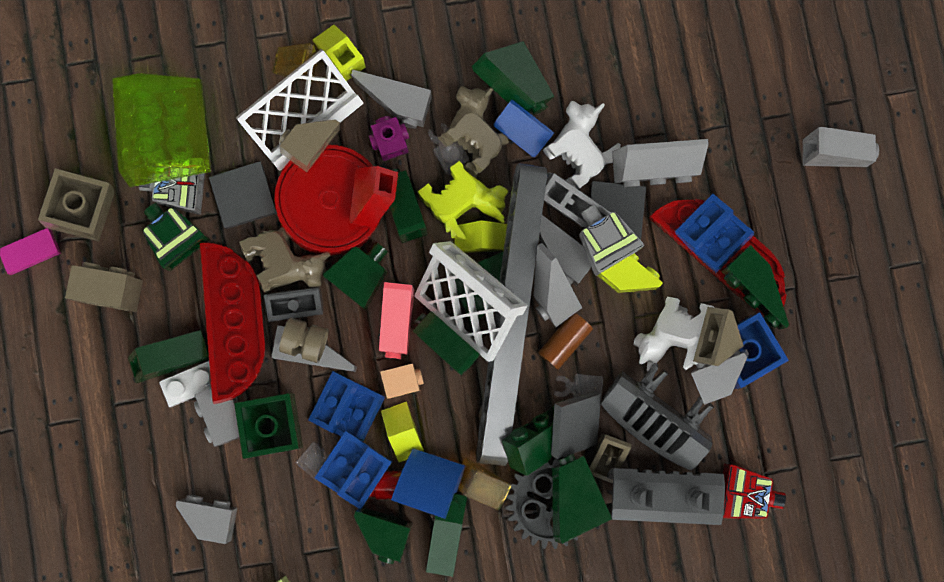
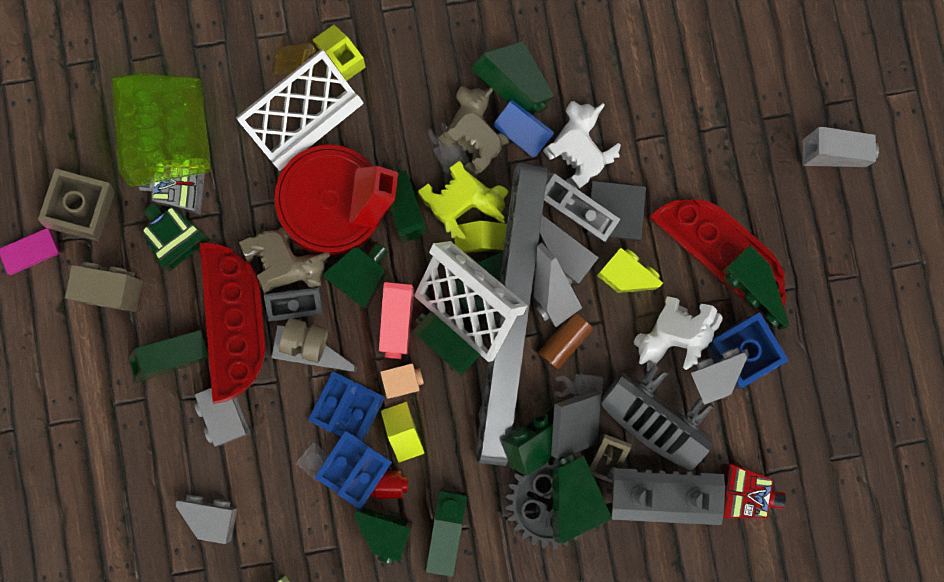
white plate [159,361,211,407] -> none
dark grey tile [209,161,277,229] -> none
dark green slope [234,393,303,459] -> none
dark tan slope [279,119,340,172] -> none
light grey slope [351,70,432,129] -> none
magenta brick [369,116,409,161] -> none
blue slope [391,449,466,519] -> none
clear yellow slope [458,458,512,510] -> none
light grey torso [579,205,644,276] -> none
light grey slope [612,139,708,188] -> none
blue slope [675,194,754,273] -> none
dark tan slope [693,307,744,366] -> none

